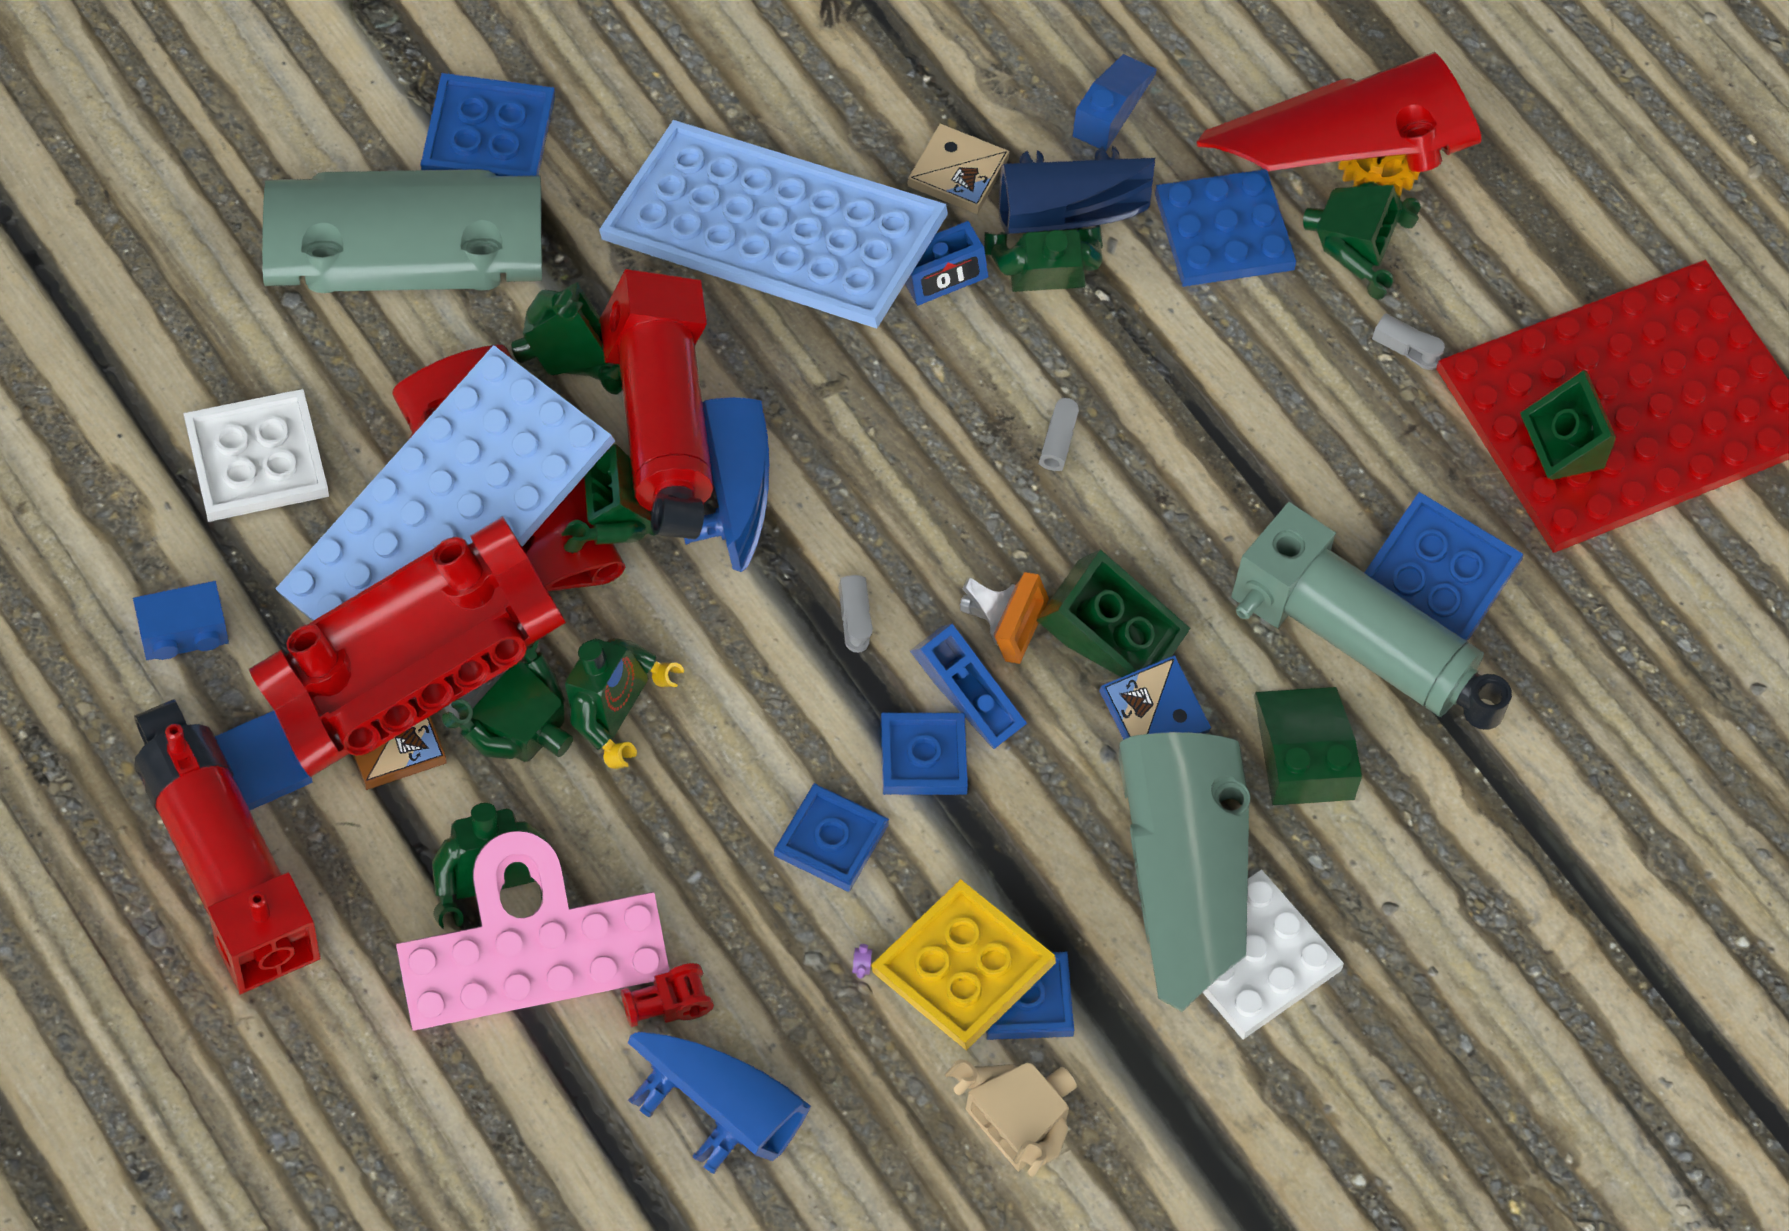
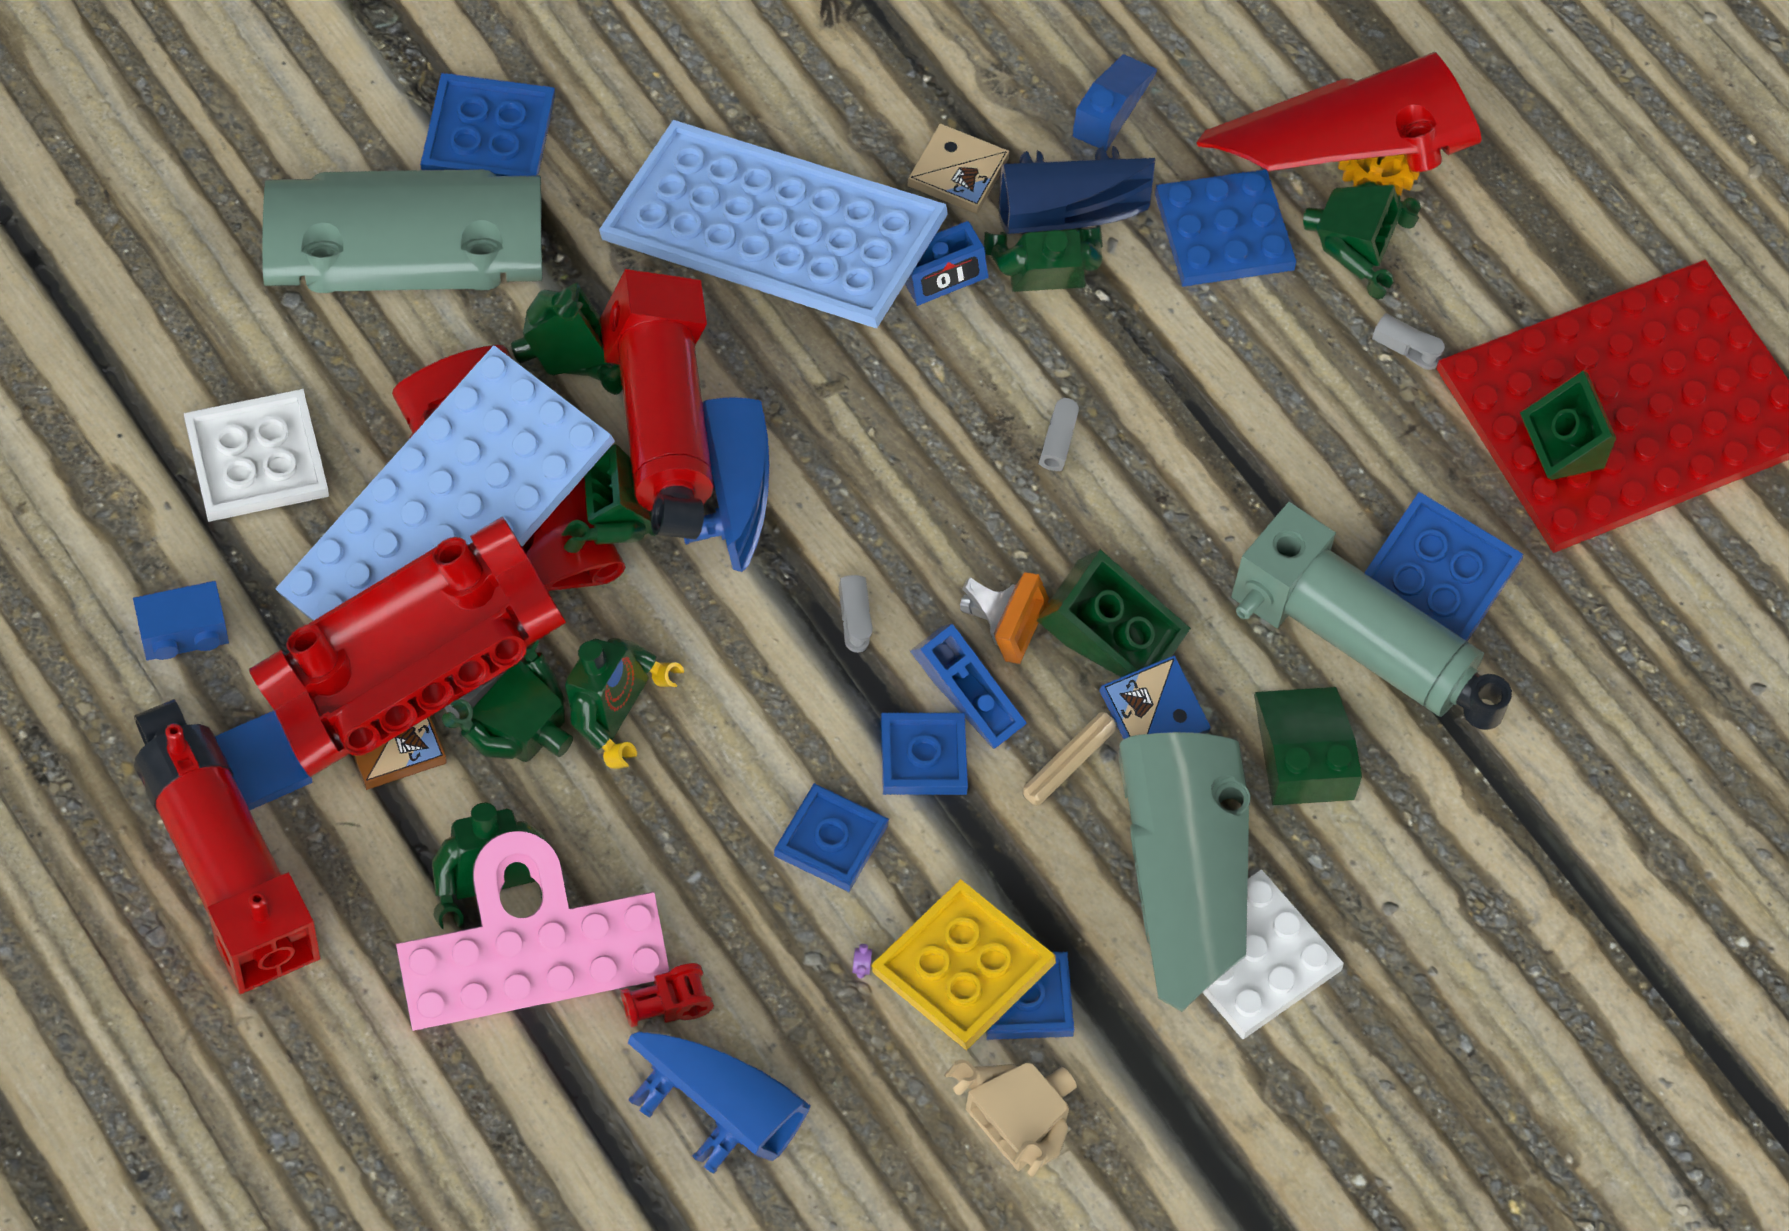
none -> tan axle [1022,712,1117,806]

